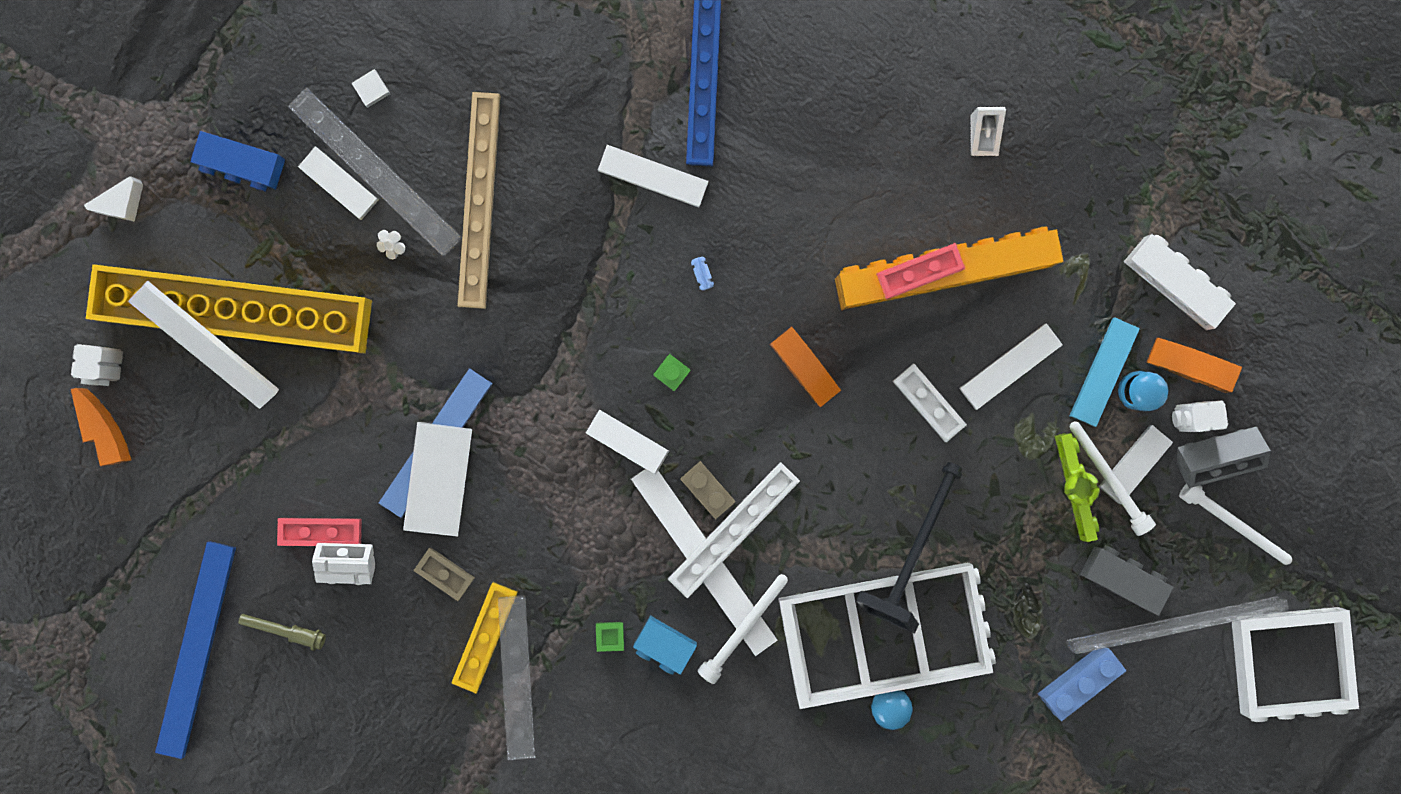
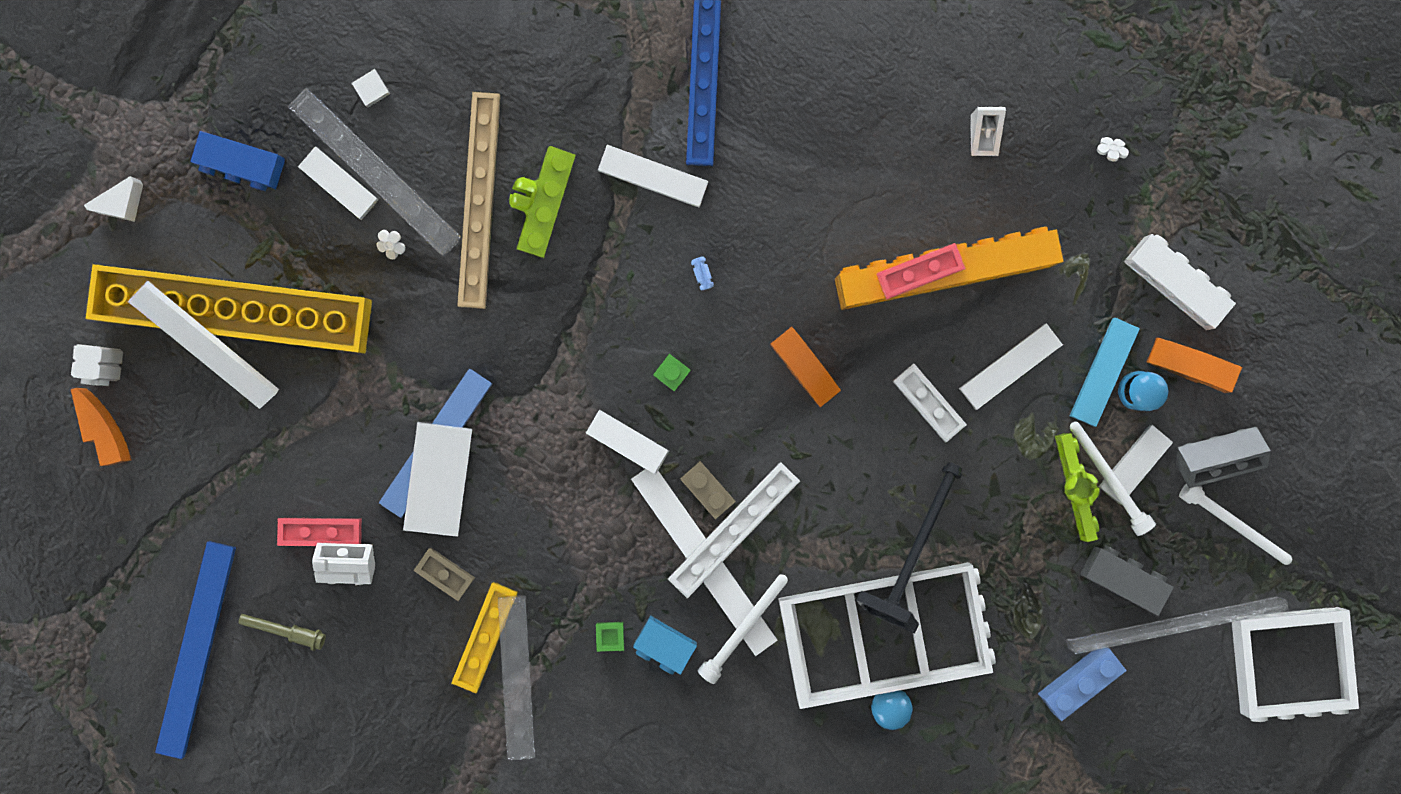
white brick [1172,401,1228,432] -> none
none -> lime plate [509,146,576,258]
none -> white plant [1097,137,1129,161]

